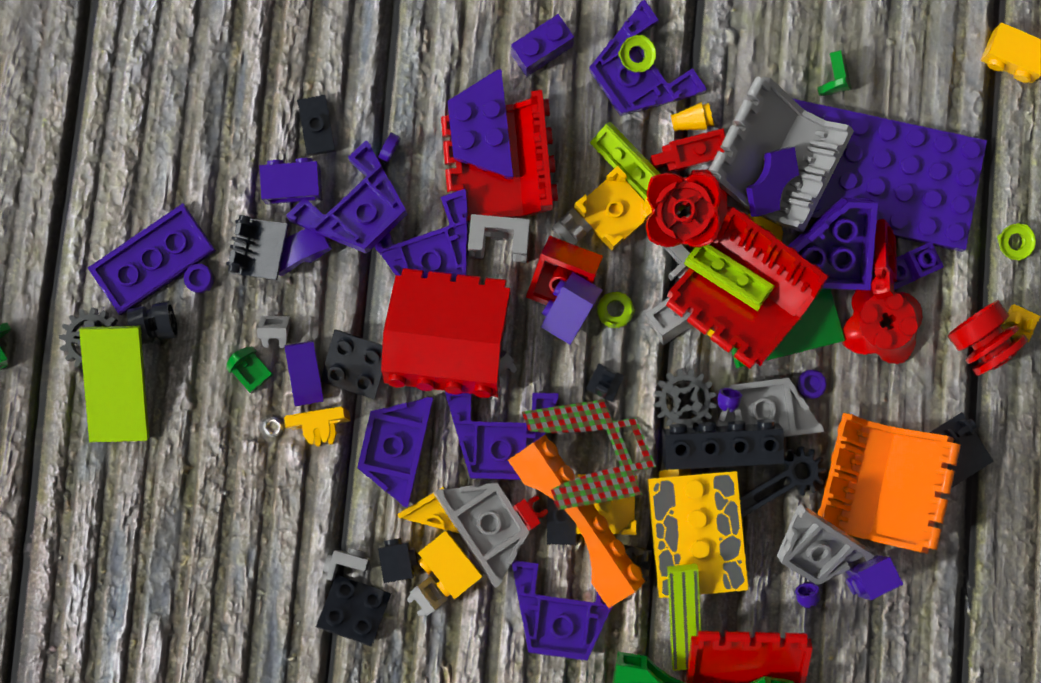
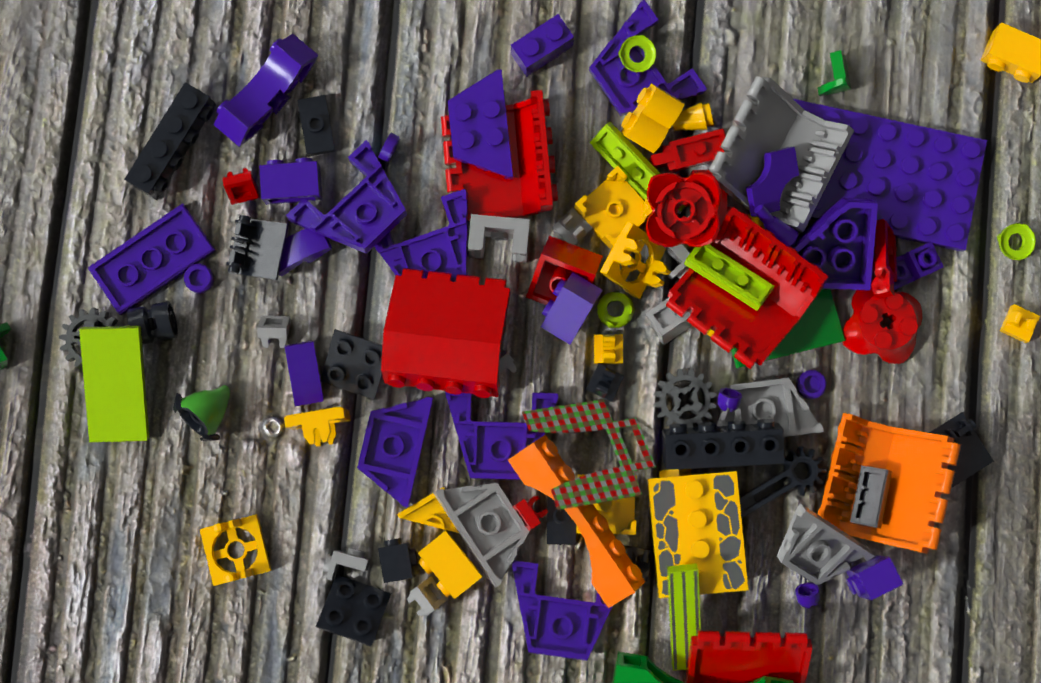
green tile [226,346,273,394] -> none
red wheel [947,300,1028,376] -> none
none -> black brick [124,82,216,200]
none -> bright green hat [173,385,230,441]
none -> yellow piece [200,514,272,586]
none -> dark purple brick [214,34,318,147]
none -> red tile [222,168,259,205]
none -> yellow tile [594,334,623,364]
none -> yellow piece [600,221,671,299]
none -> yellow brick [621,84,685,153]
none -> dark purple cone [753,204,798,247]
none -> plate [850,465,892,529]

